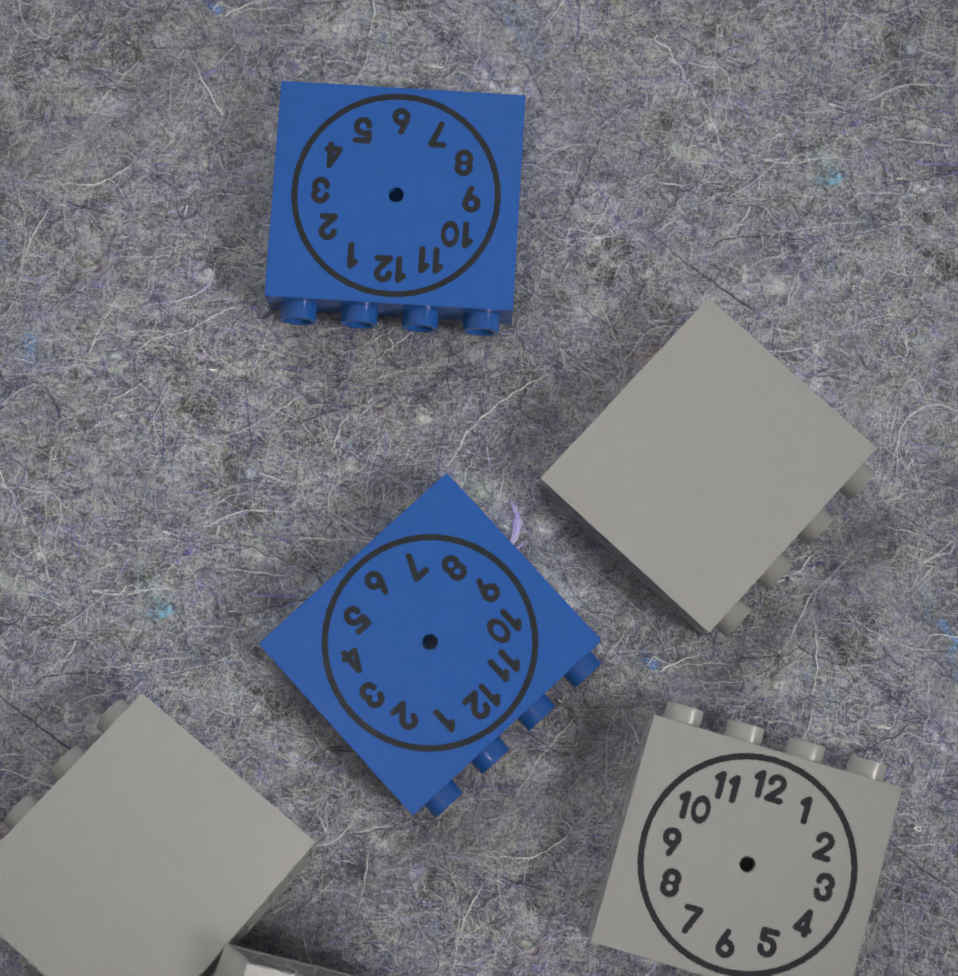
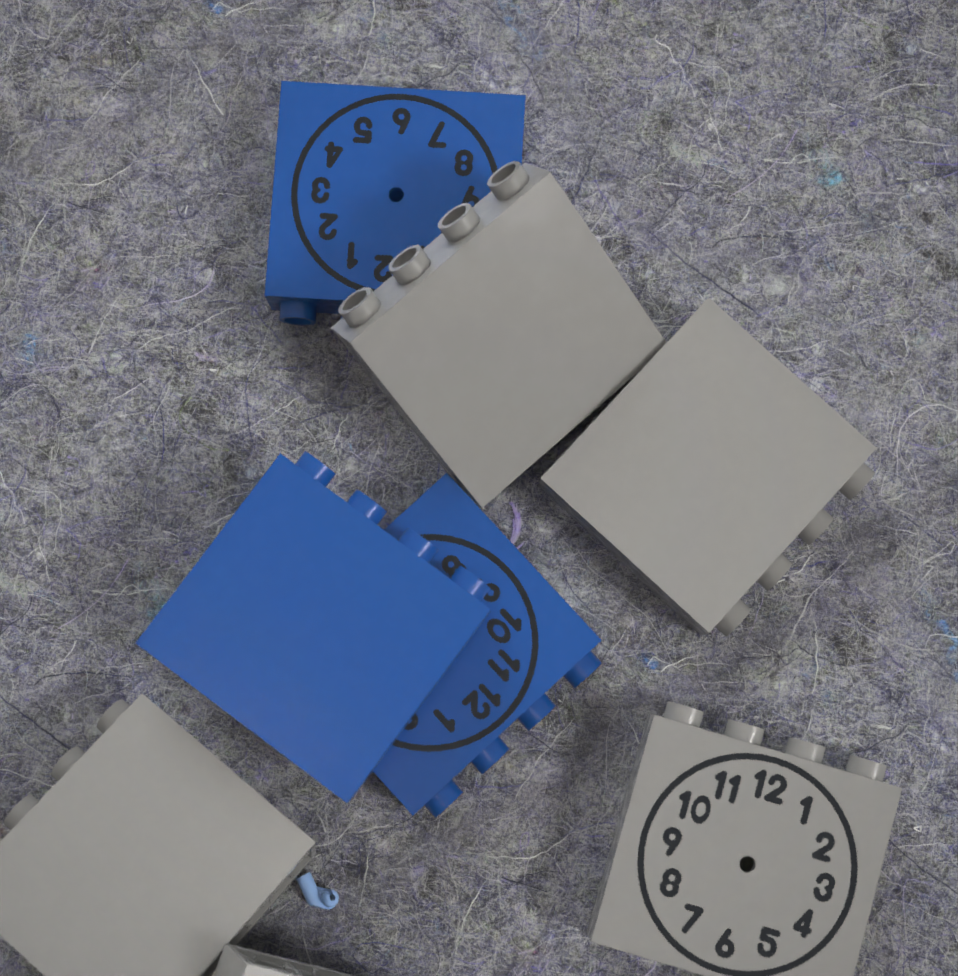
none -> blue brick [136,451,491,803]
none -> light blue arm [296,872,339,910]
none -> light grey brick [331,161,667,508]

